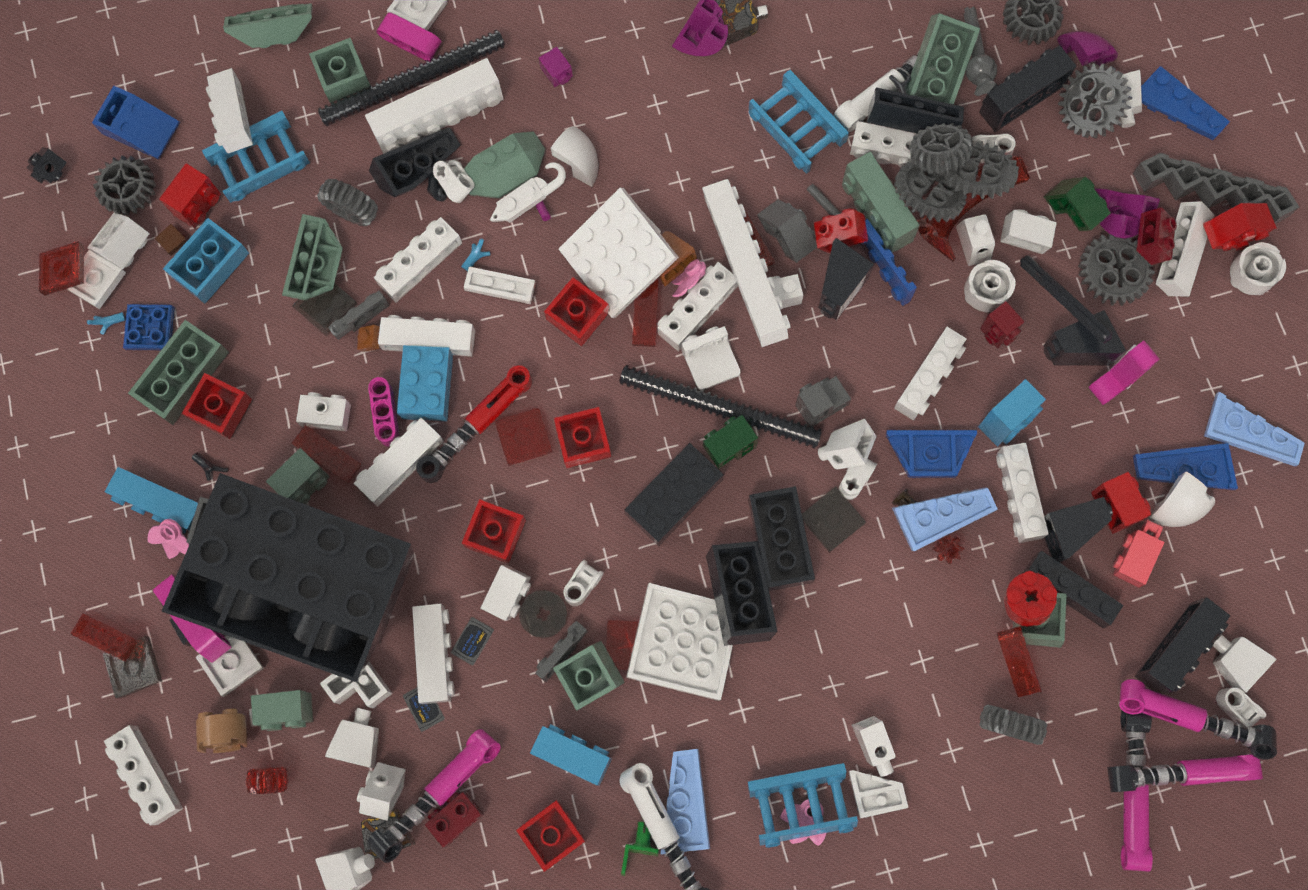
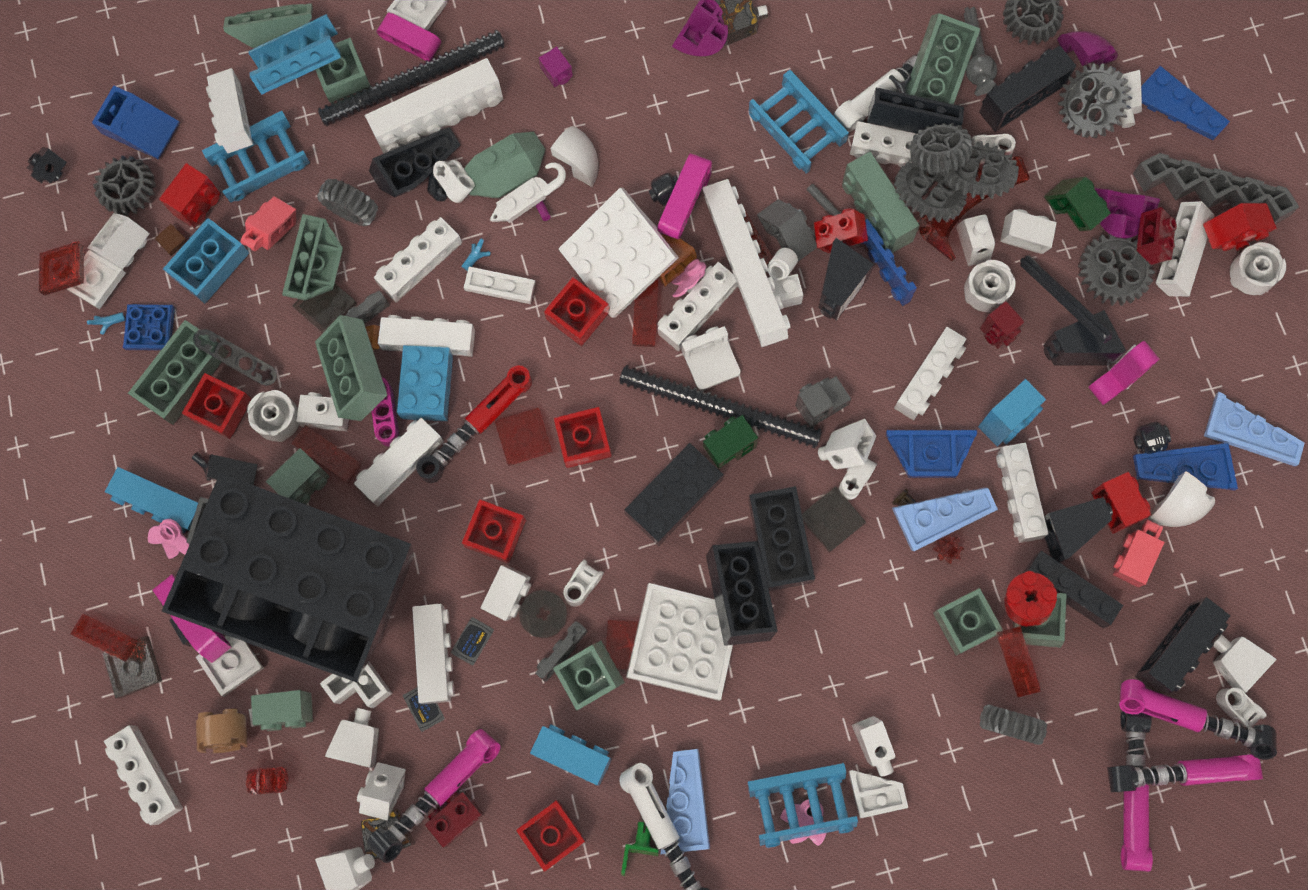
none -> black beam [193,329,277,386]
none -> black tile [205,454,258,485]
none -> coral brick [240,196,296,251]
none -> white brick [247,390,299,442]
none -> dark azure fence [248,14,341,95]
none -> sand green brick [315,315,387,421]
none -> black head [648,172,678,206]
none -> dark pink beam [657,153,712,240]
none -> white brick [768,248,798,280]
none -> sand green brick [933,588,1003,656]
none -> black head [1133,421,1171,454]

